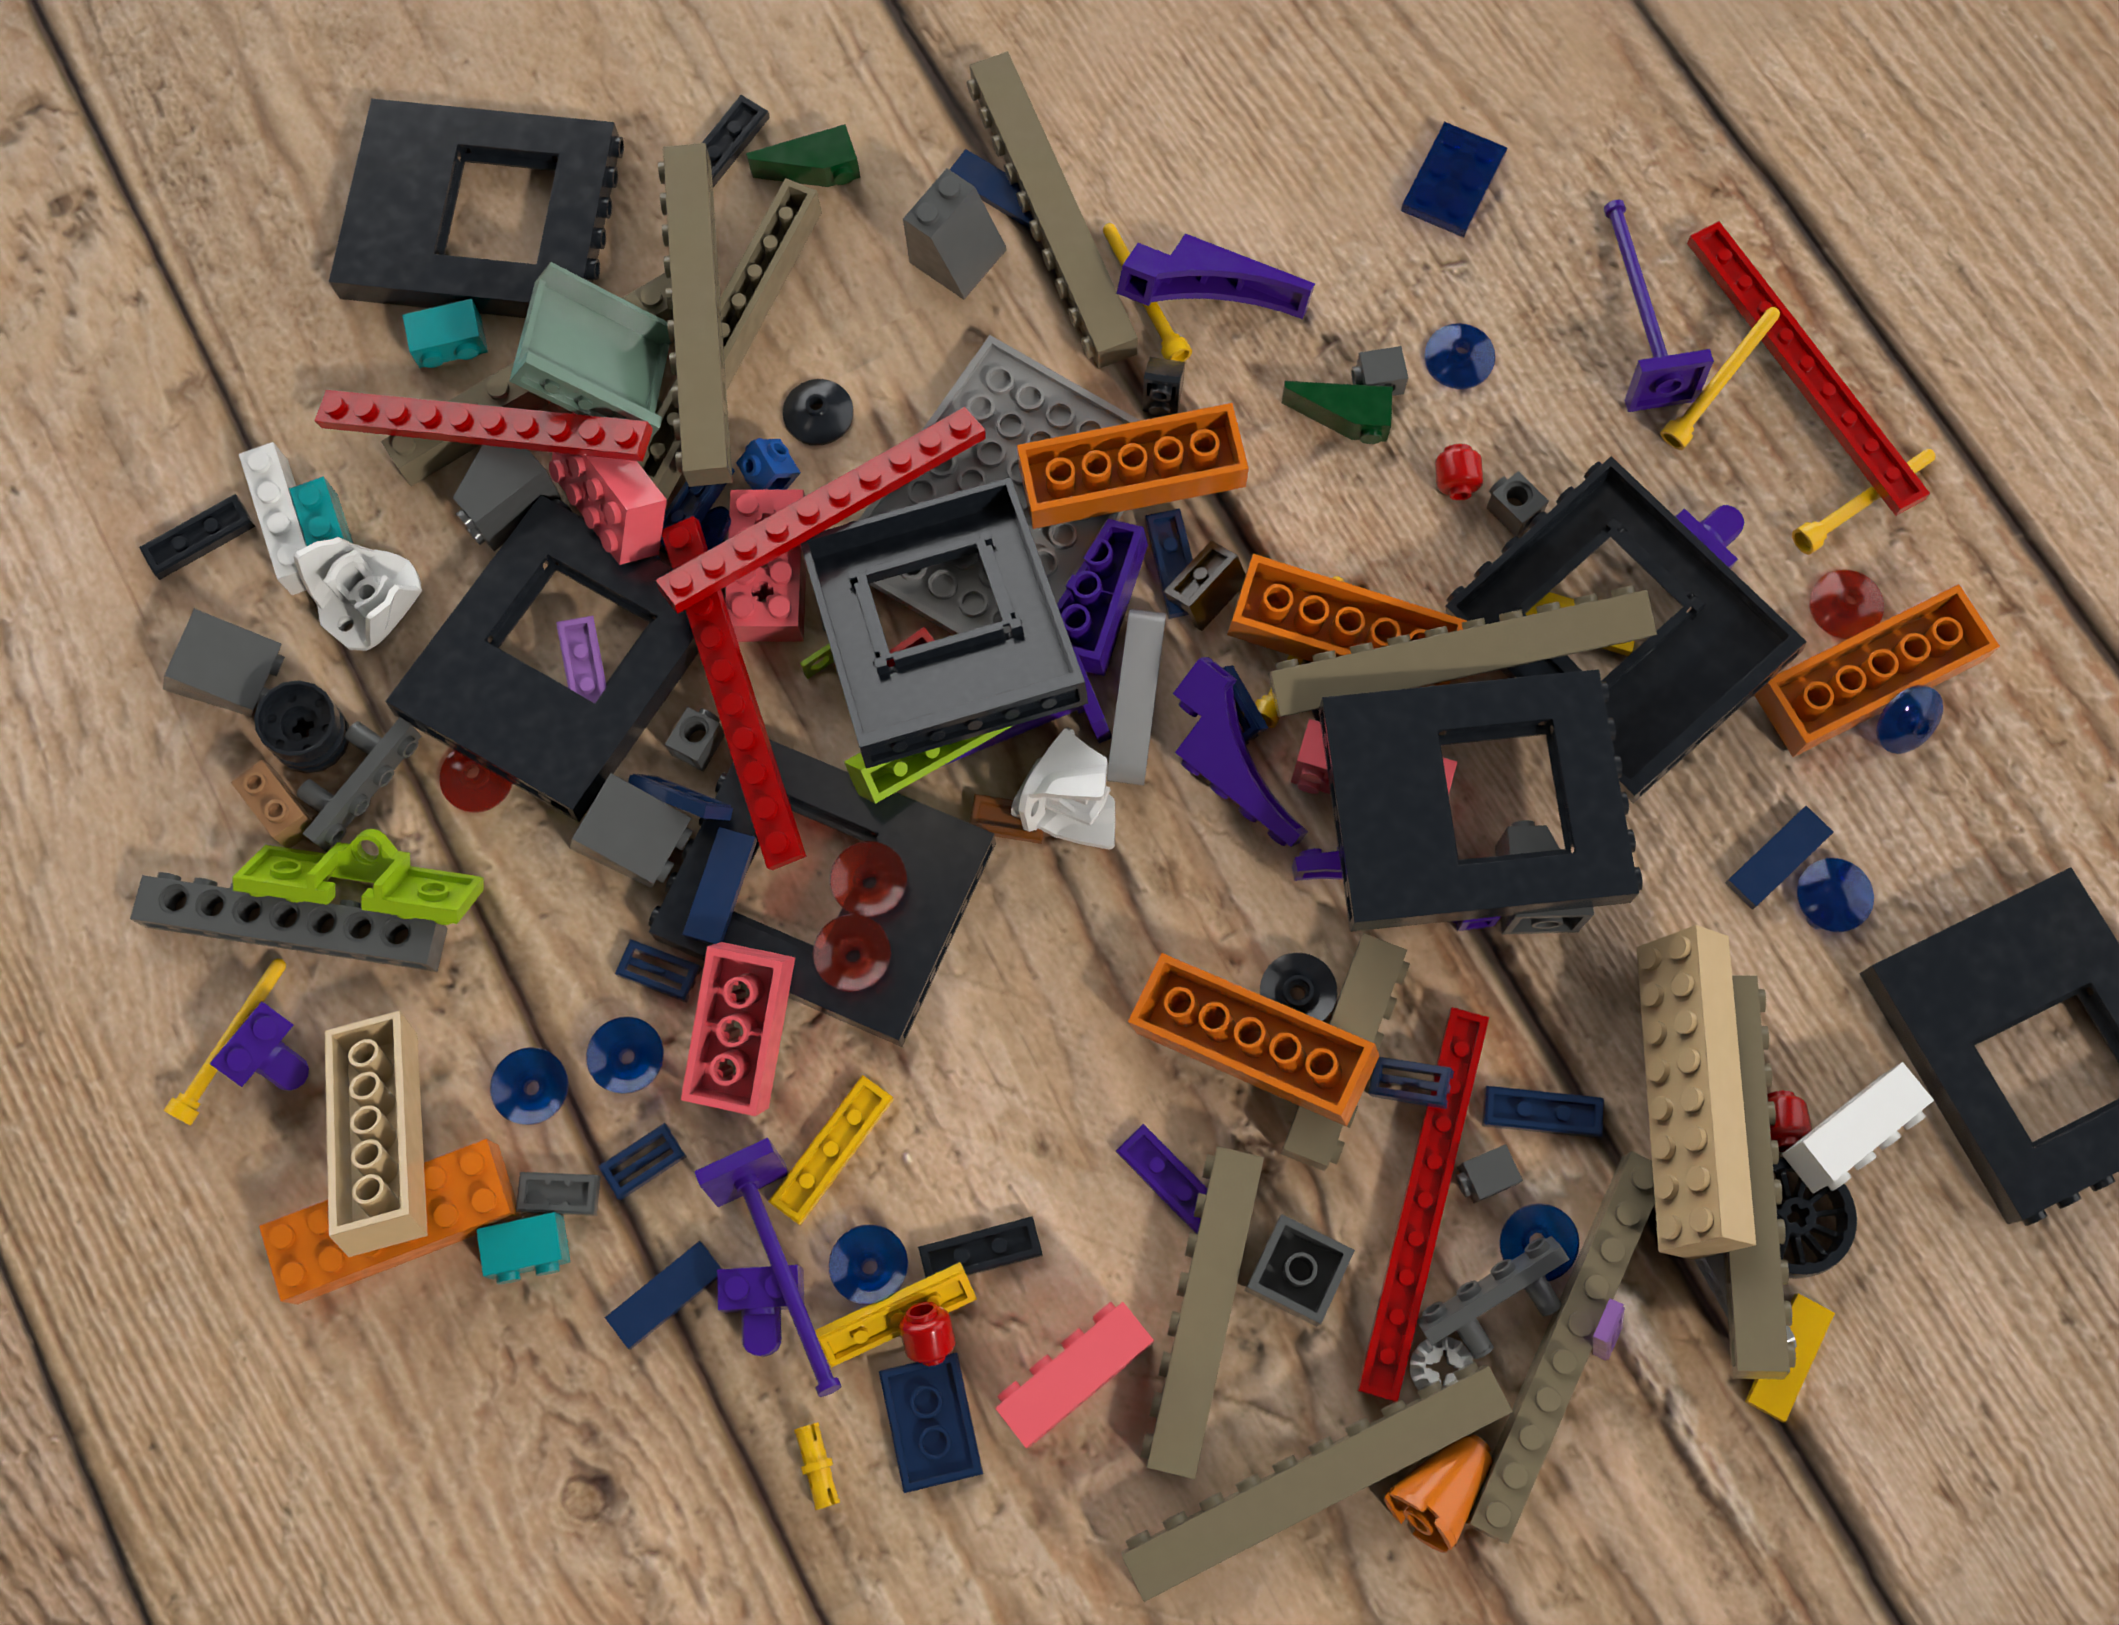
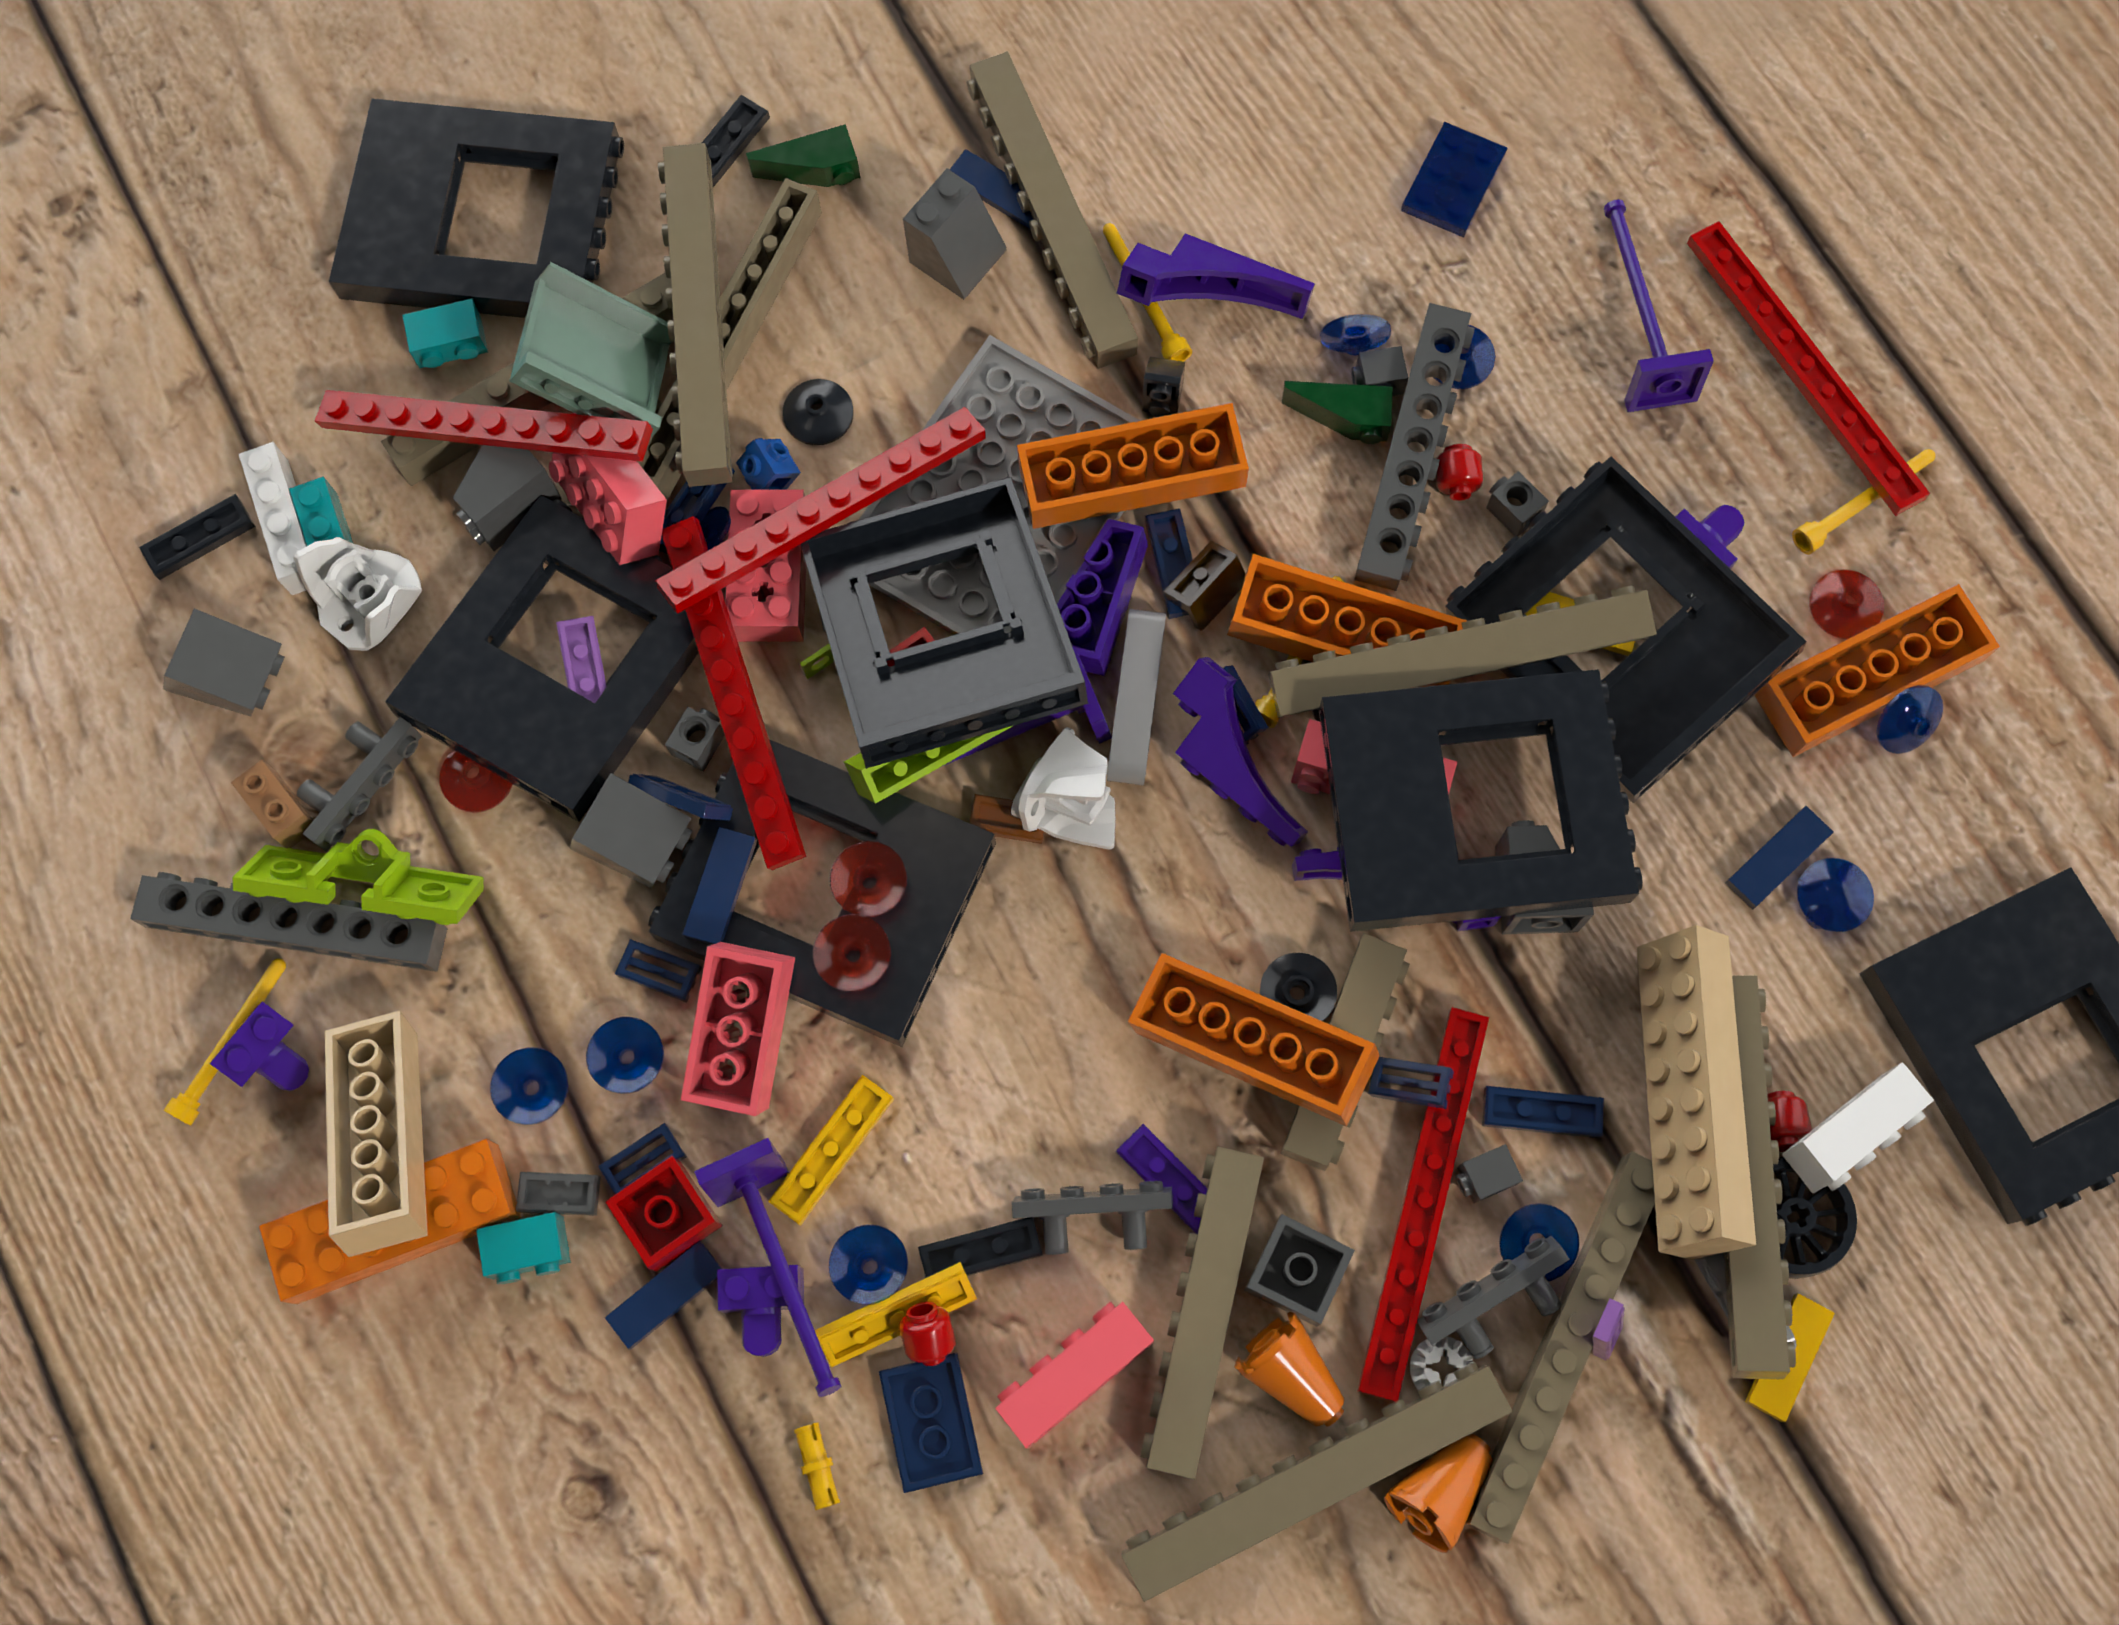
black wheel [254,680,349,774] -> none
yellow piece [1660,307,1780,450] -> none
none -> red brick [605,1156,723,1272]
none -> dark grey plate [1012,1181,1173,1255]
none -> orange cone [1234,1312,1345,1427]
none -> clear blue dish [1320,314,1392,356]
none -> dark grey brick [1354,303,1475,591]

